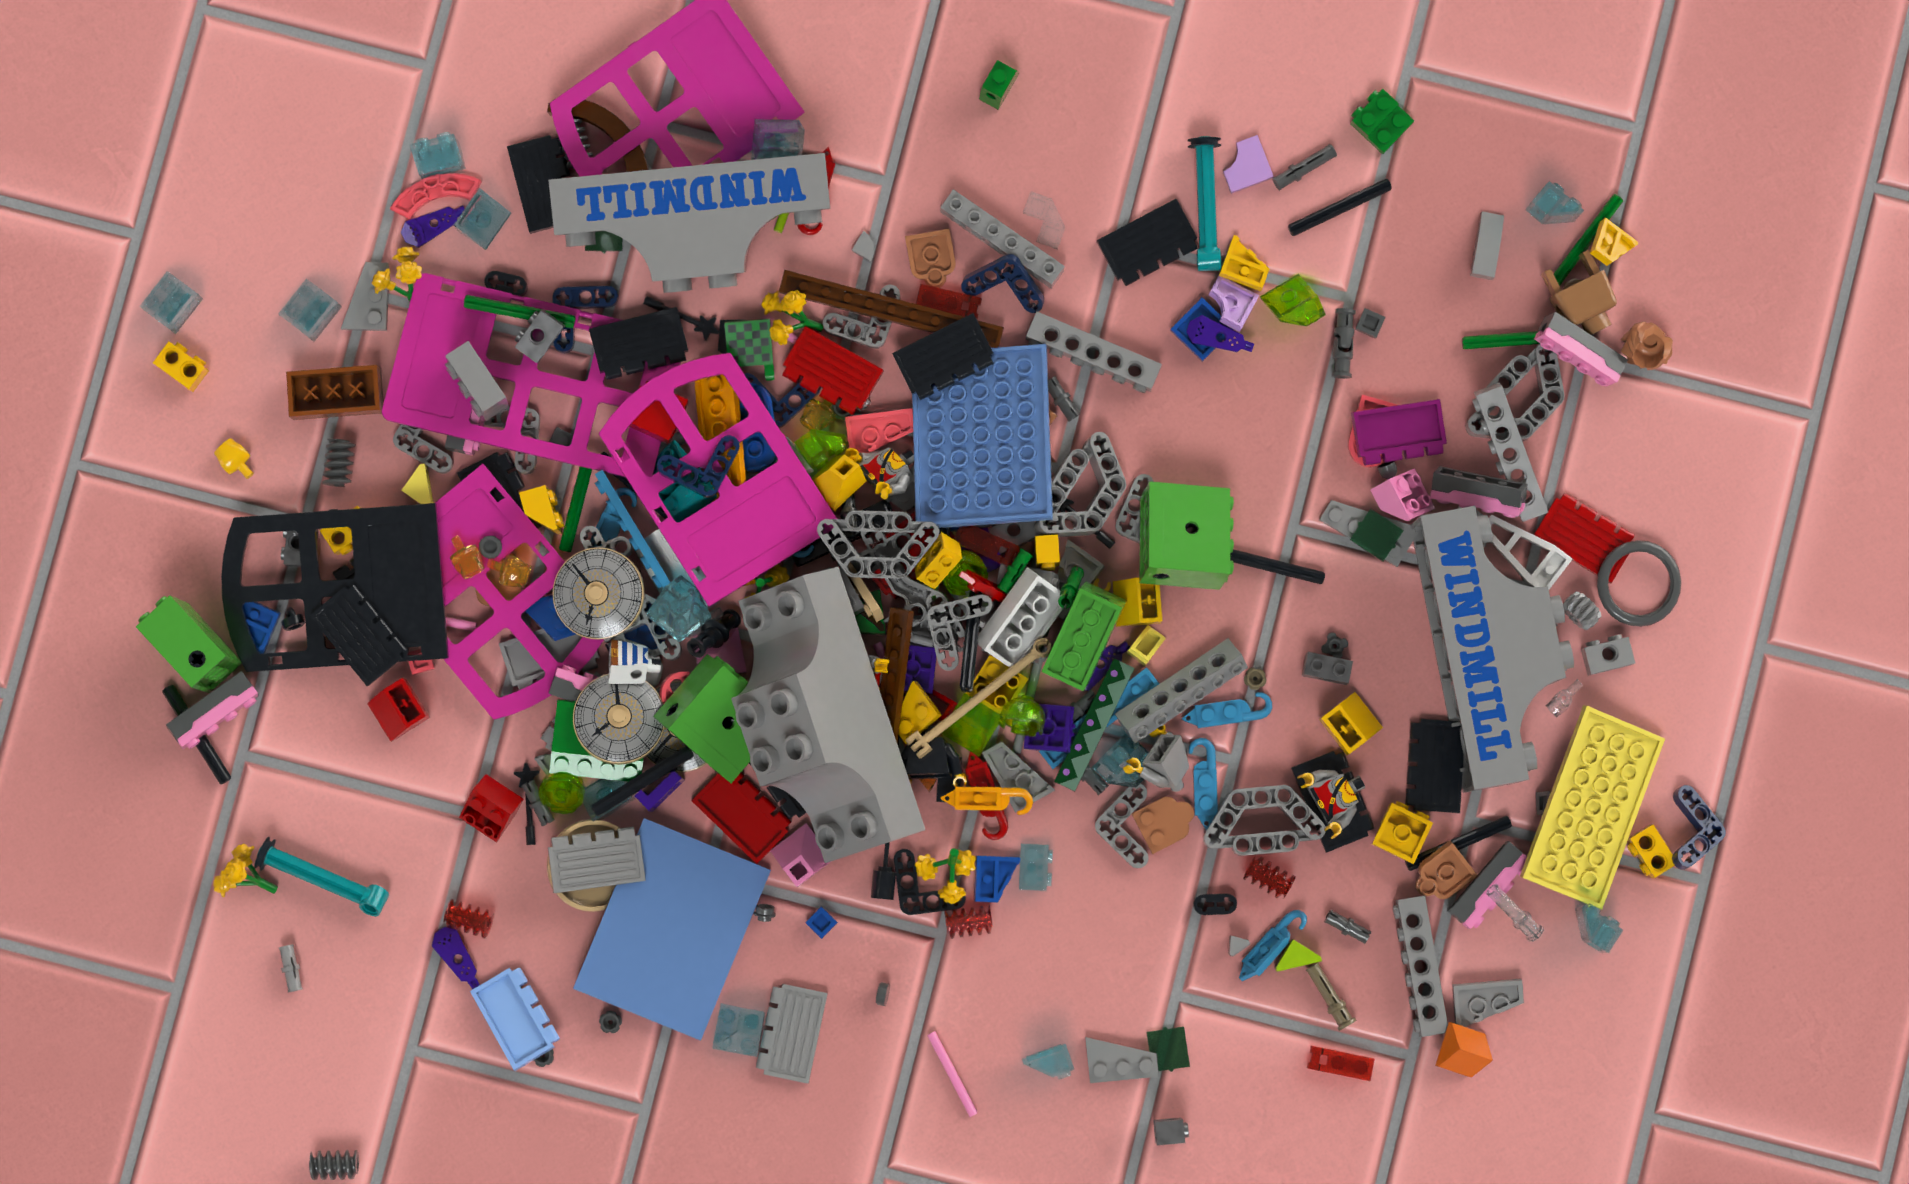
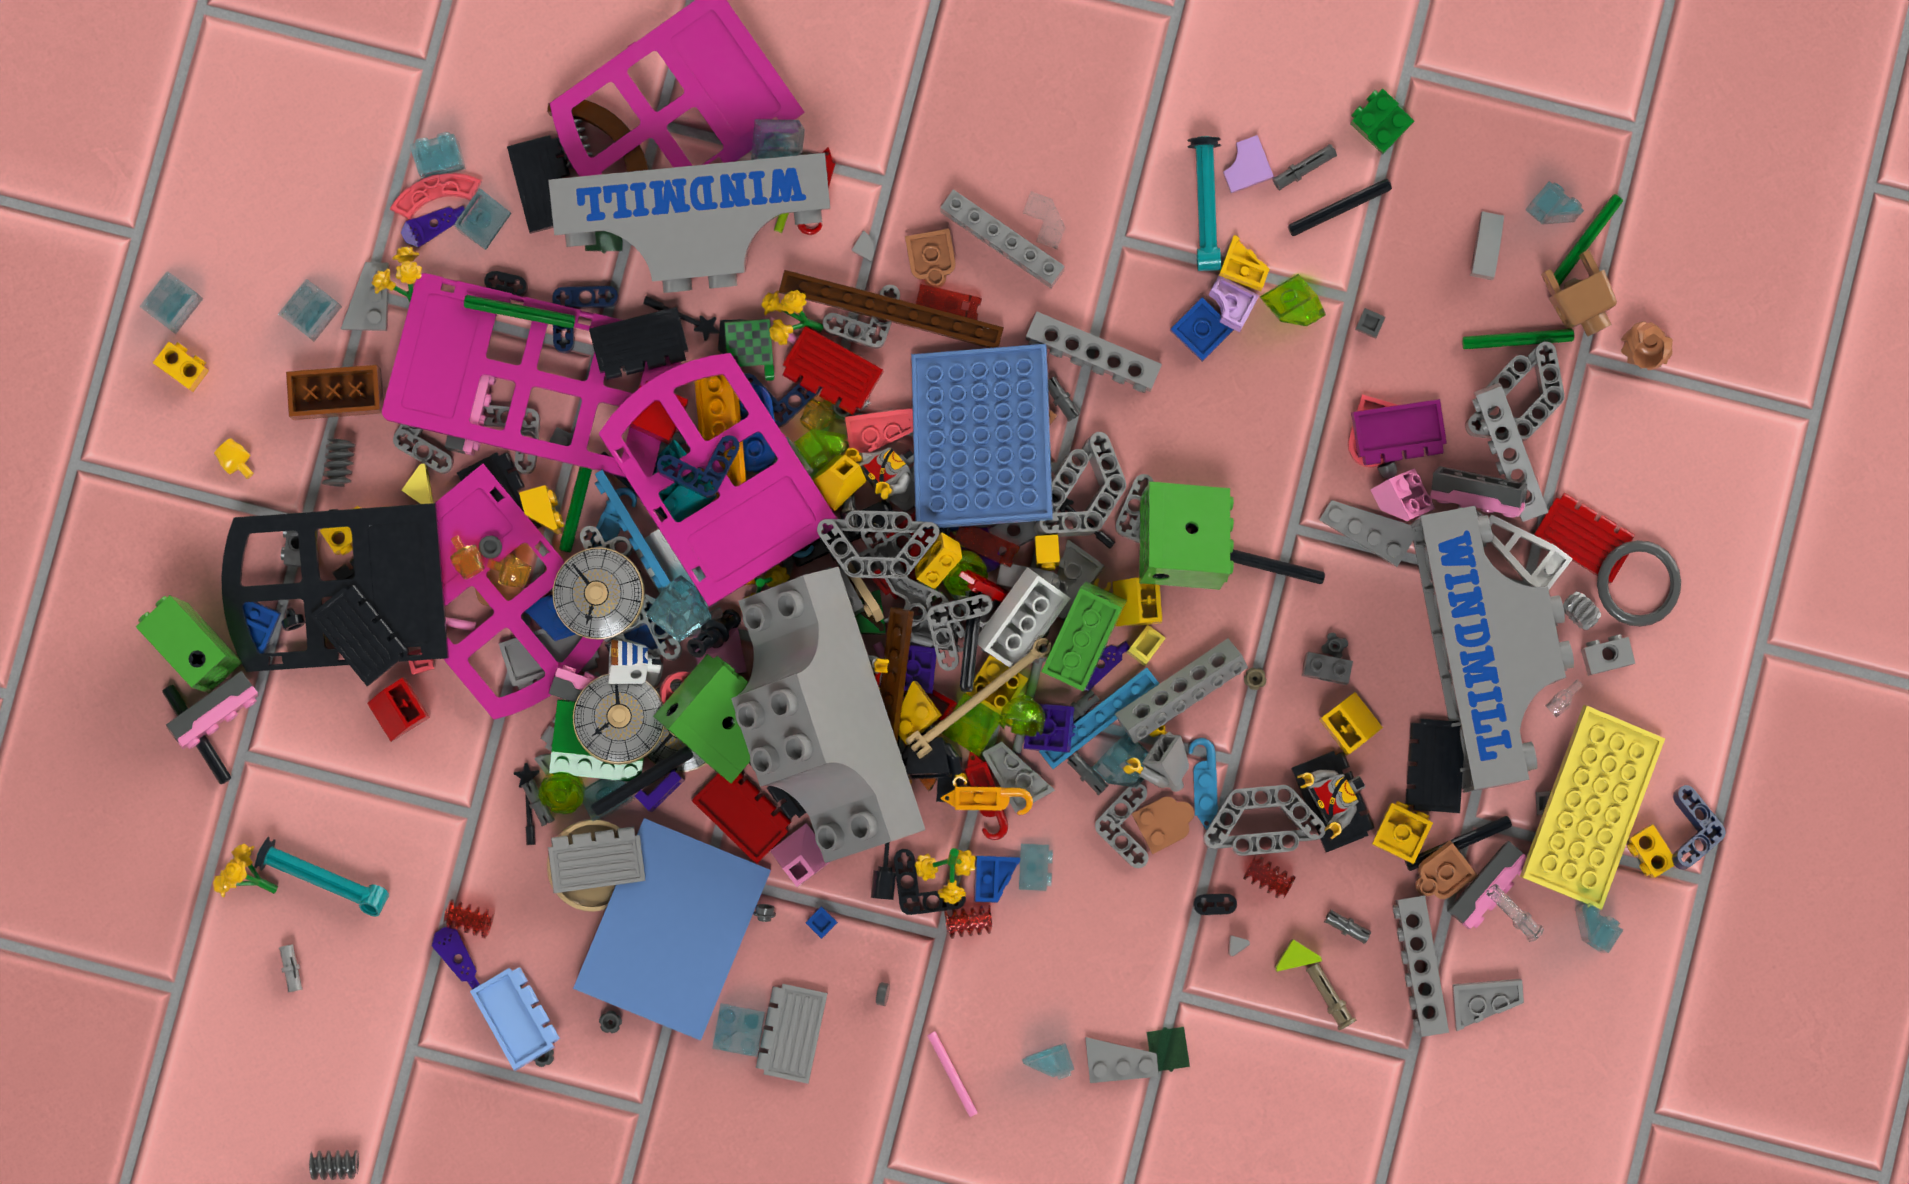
light grey brick [445,341,509,421] -> none
red slope [459,774,524,843] -> none
flat silver brick [515,310,565,363] -> none
black hinge [892,313,994,400] -> none
dark blue beam [961,254,1044,313] -> none
green torso [979,60,1019,110] -> none
green pin [997,548,1033,594] -> none
tile [1054,658,1135,792] -> none
green pin [1058,566,1084,609] -> none
black hinge [1096,199,1198,286] -> none
flat silver brick [1153,1118,1189,1145] -> none
dark azure plate [1182,692,1272,728] -> none
dark purple piece [1186,315,1254,352] -> none
dark azure plate [1239,910,1307,981] -> none
clear red plate [1307,1046,1375,1081] -> none
dark grey piece [1331,308,1356,379] -> none
clear green piece [1350,509,1404,562] -> none
orange slope [1435,1022,1493,1078] -> none
piece [1534,312,1628,387] -> none
yellow wing [1590,218,1638,266] -> none

